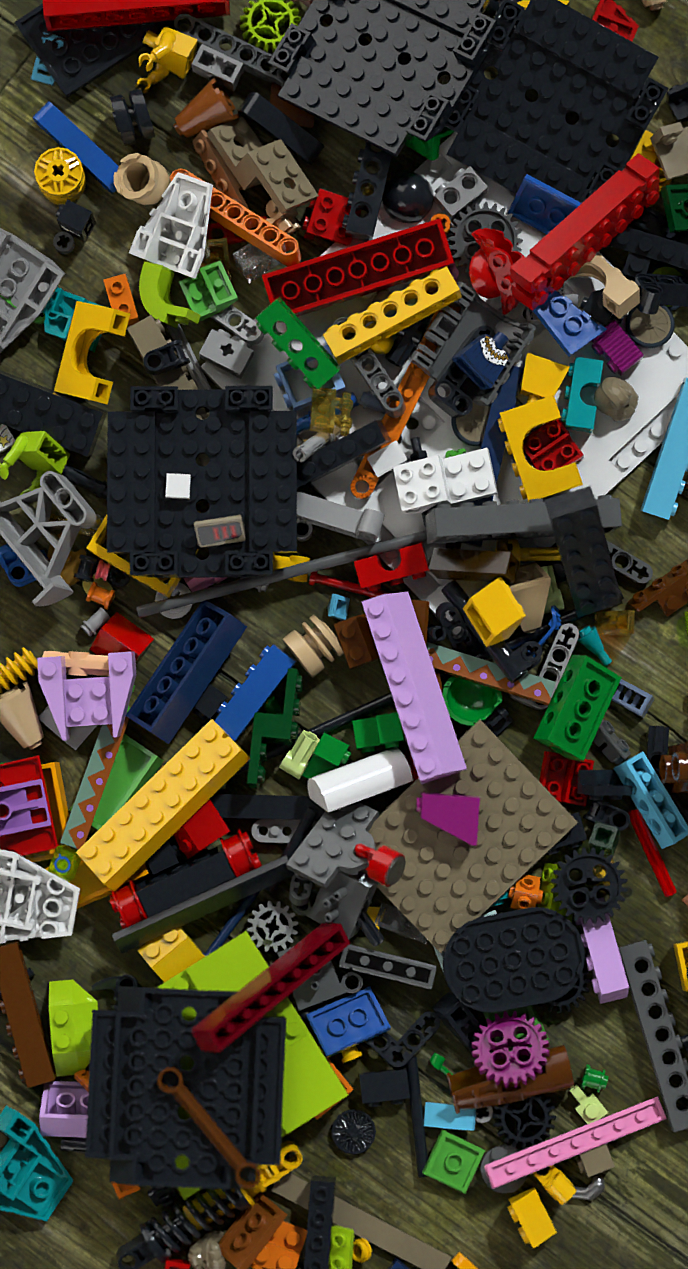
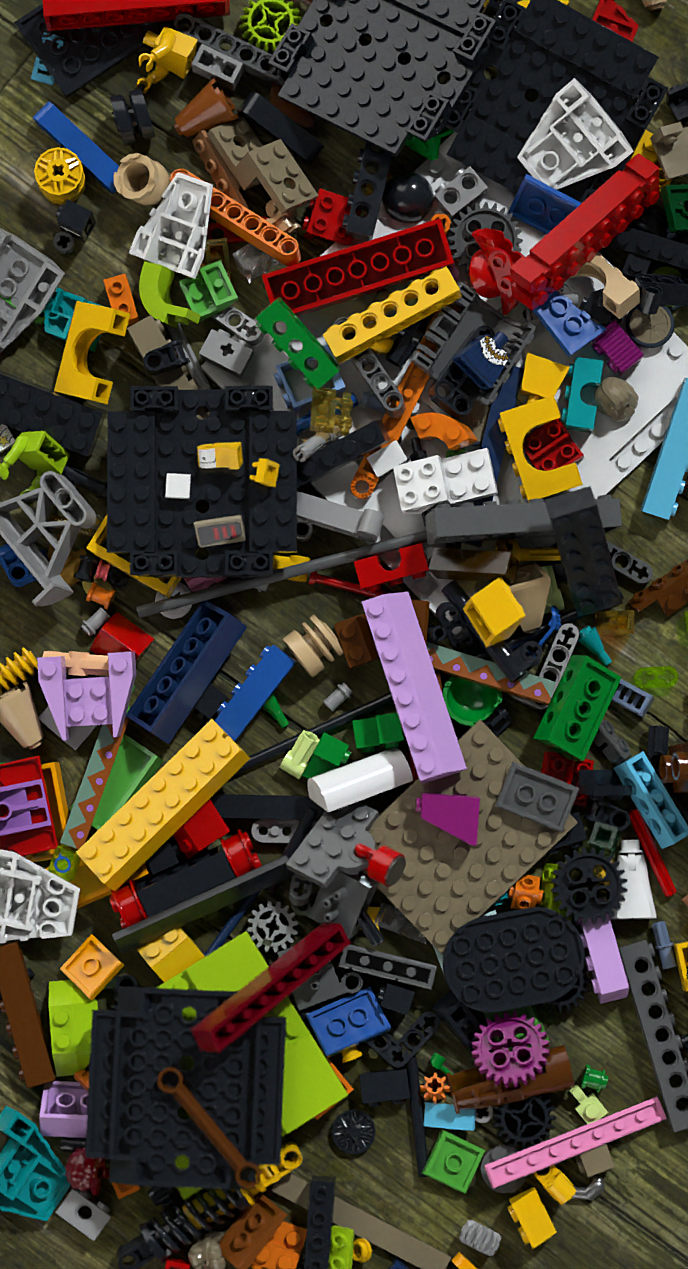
dark green bracket [247,668,303,789] -> none
medium azure slope [327,594,350,621] -> none
none -> light grey brick [55,1189,113,1241]
none -> light orange tile [60,934,124,1000]
none -> dark red animal [65,1147,110,1195]
none -> yellow leg [197,442,243,469]
none -> yellow tile [250,458,280,487]
none -> light grey pin [323,683,353,712]
none -> black brick [377,983,415,1015]
none -> orange brick [410,412,478,451]
none -> orange gear [420,1073,450,1105]
none -> light grey gear [459,1220,501,1256]
none -> dark grey tile [495,761,579,832]
none -> white wedge [517,78,634,190]
none -> white piece [609,840,657,920]
none -> clear neon green beam [633,666,679,689]
none -> sand blue axle [652,921,677,969]

